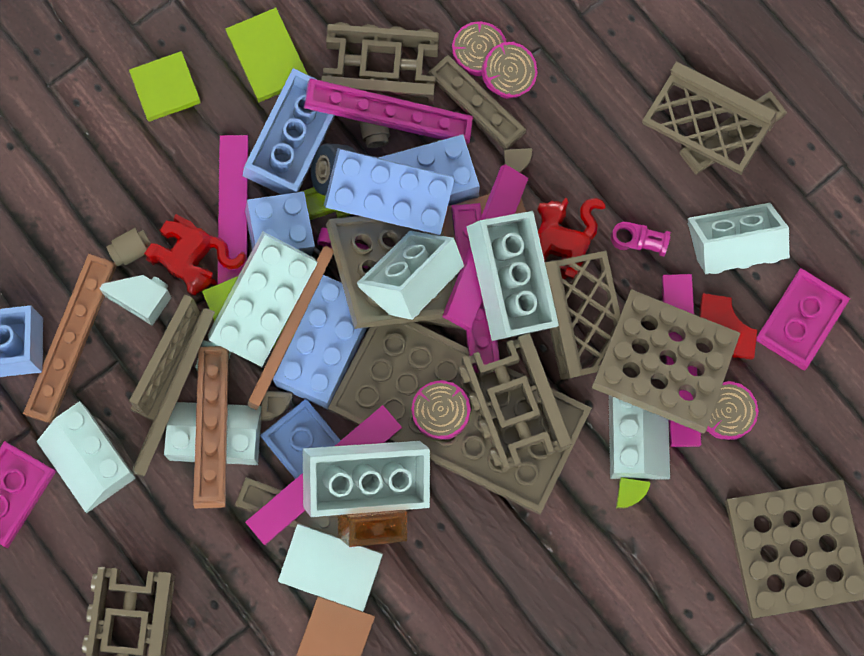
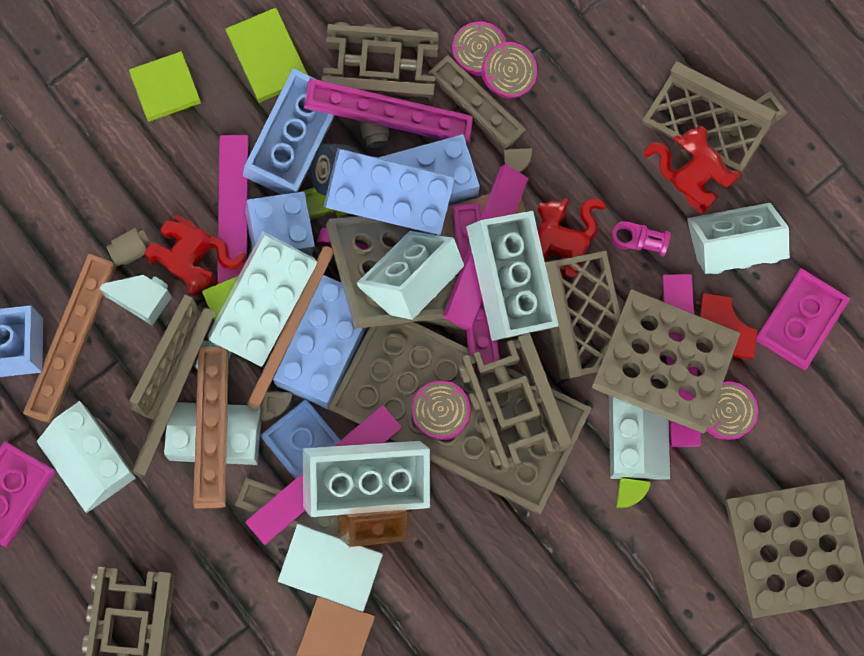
none -> red animal [643,126,742,215]

